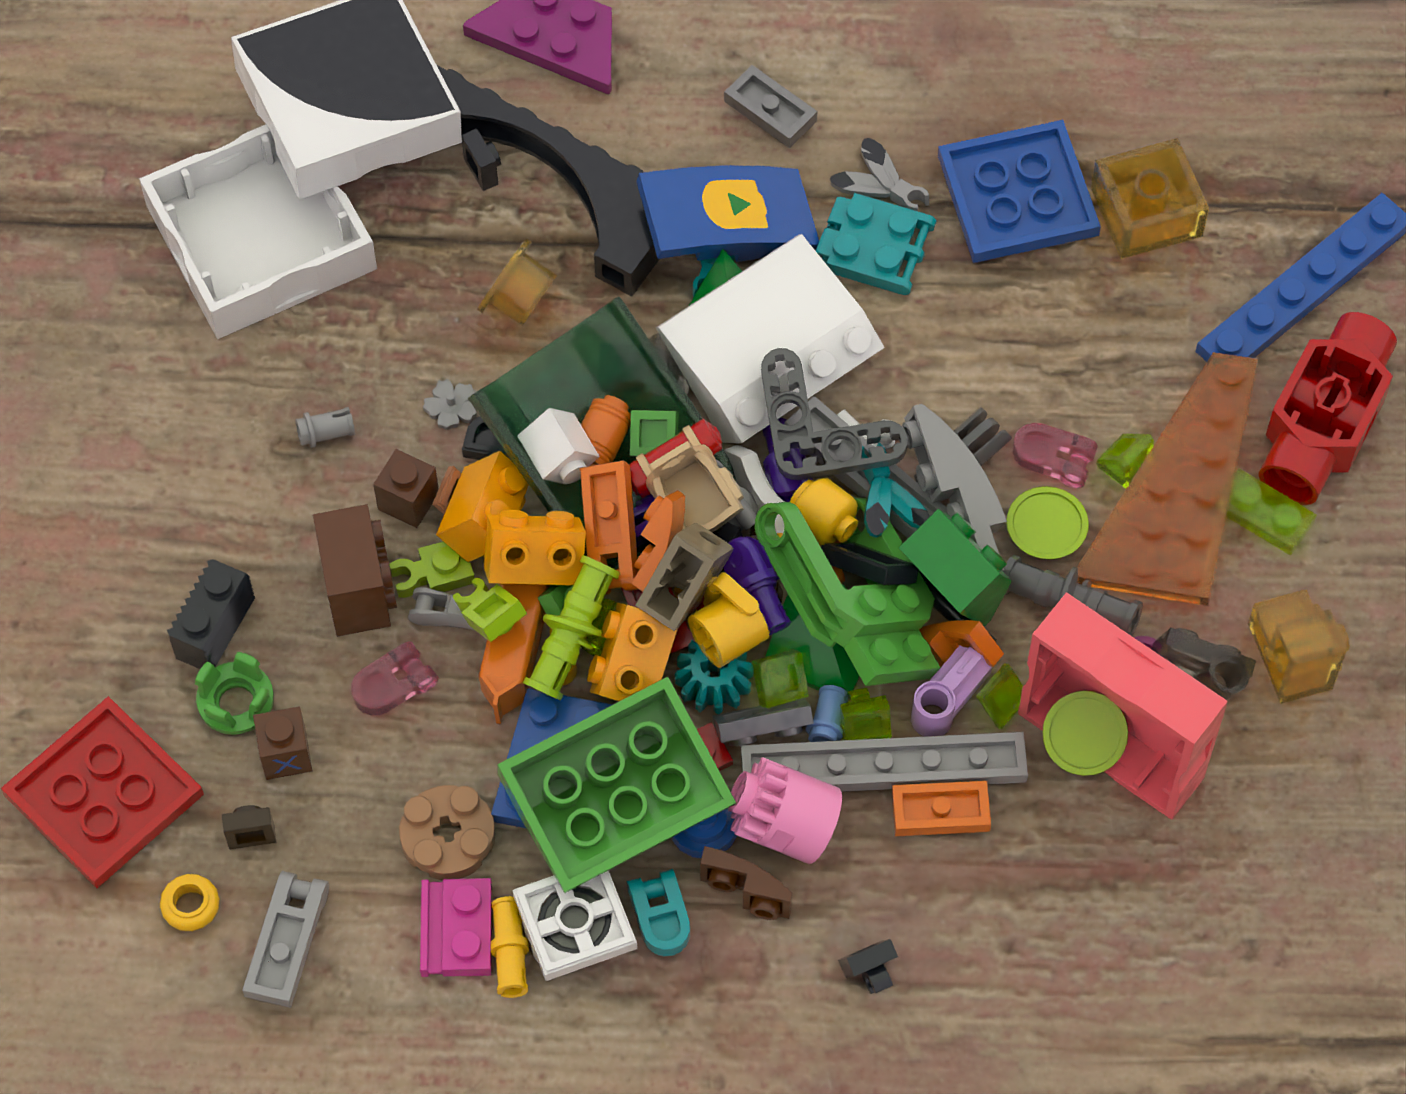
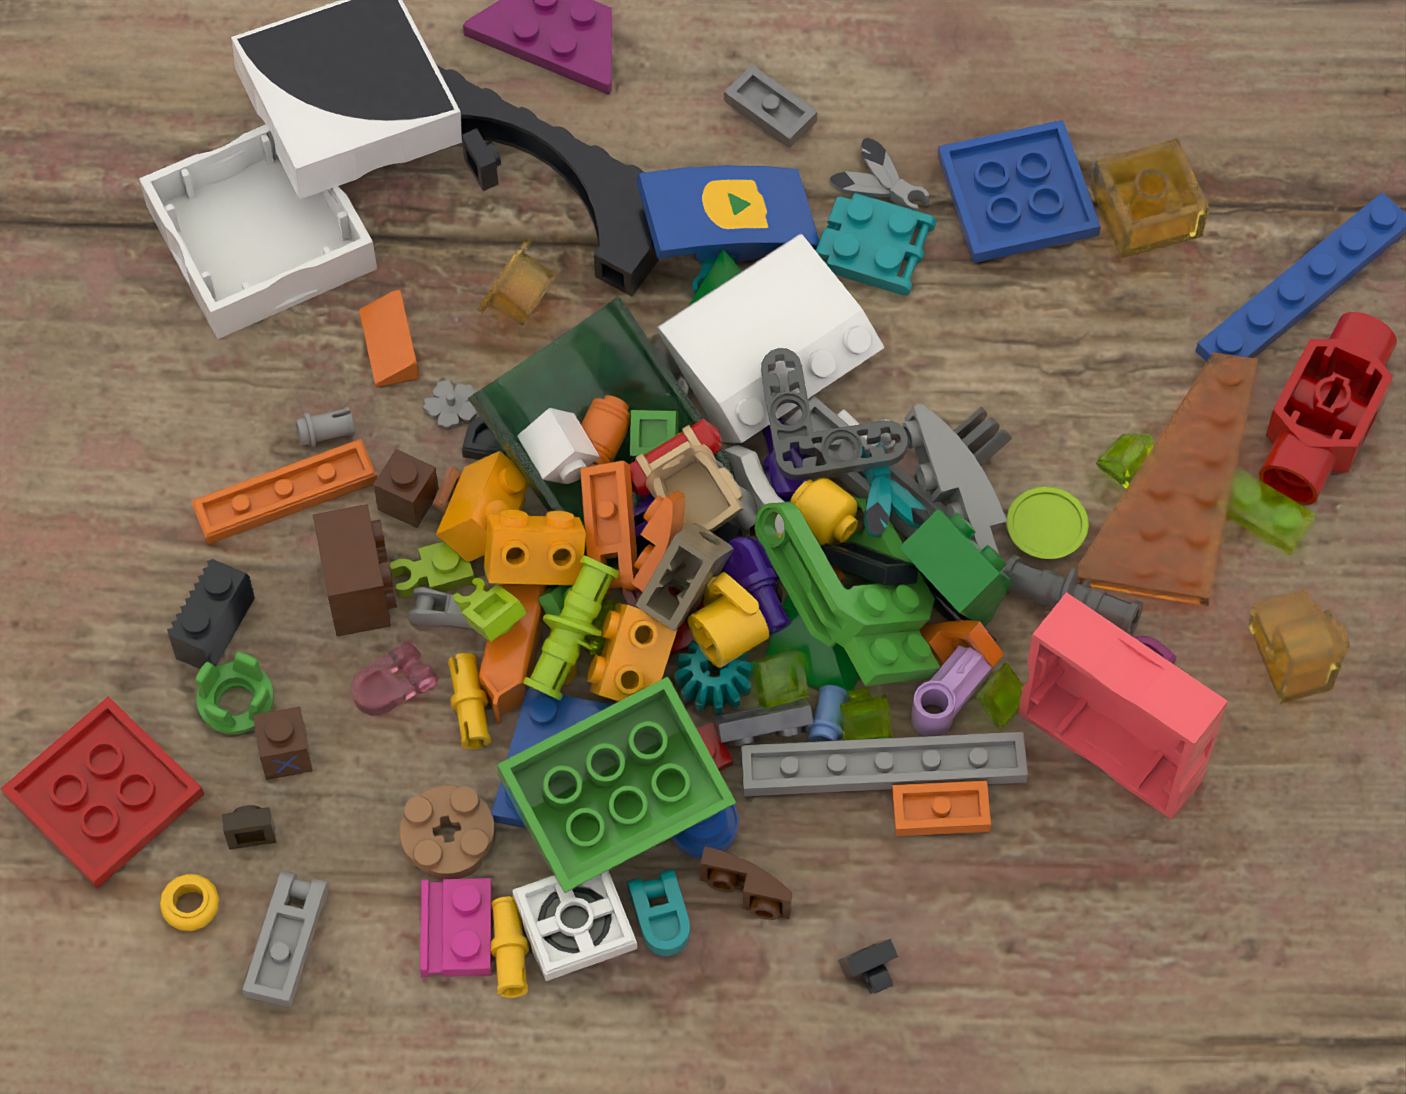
bright pink gear [728,757,842,864] -> none
clear pink plate [1012,423,1098,488] -> none
lime piece [1043,691,1128,776] -> none
clear smoke plate [1152,628,1256,701] -> none
none -> orange tile [191,439,377,545]
none -> orange slope [359,290,419,387]
none -> yellow pin [448,653,491,750]

